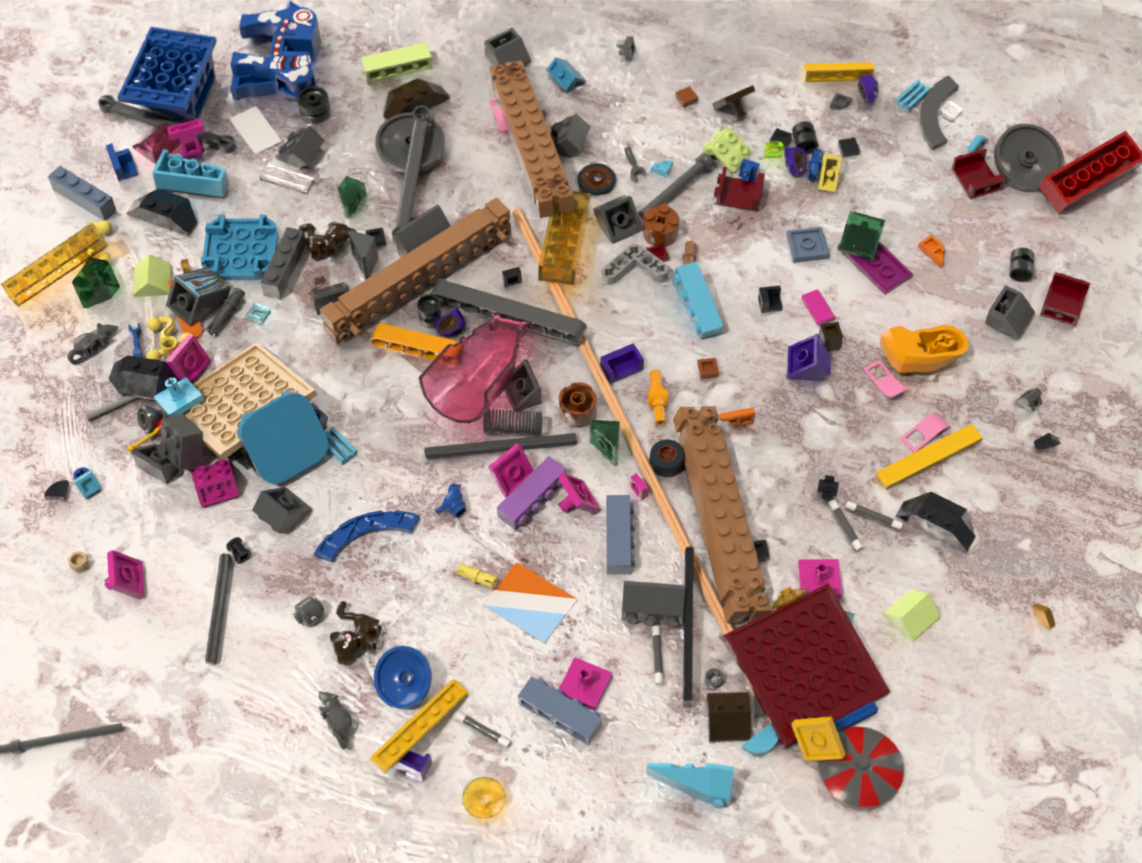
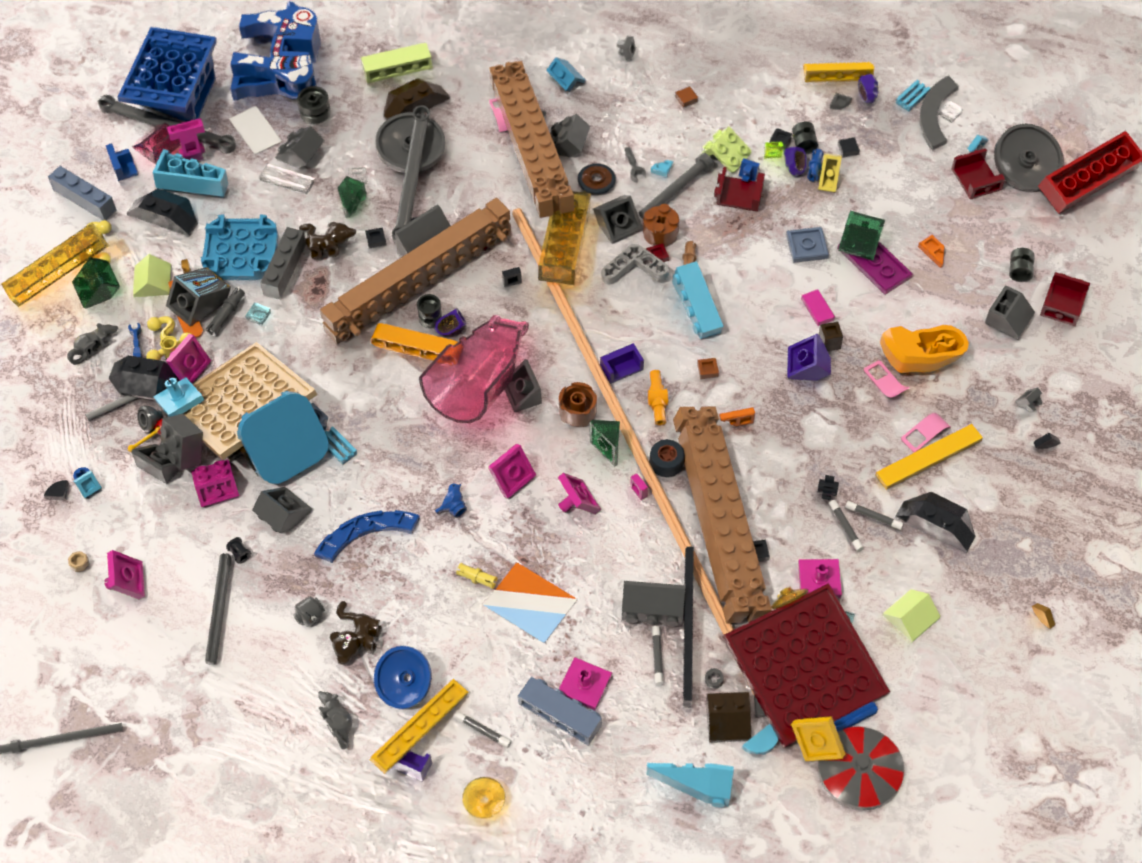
dark grey slope [309,282,349,315] -> none
dark grey slope [348,230,378,280] -> none
dark grey axle [424,433,577,458] -> none
dark grey beam [431,279,587,344] -> none
dark grey piece [483,409,542,436] -> none
dark grey slope [484,28,531,67] -> none
medium lavender brick [497,456,567,530] -> none
sand blue brick [606,495,635,574] -> none
dark brown tile [712,85,756,118] -> none
black panel [758,285,783,313] -> none

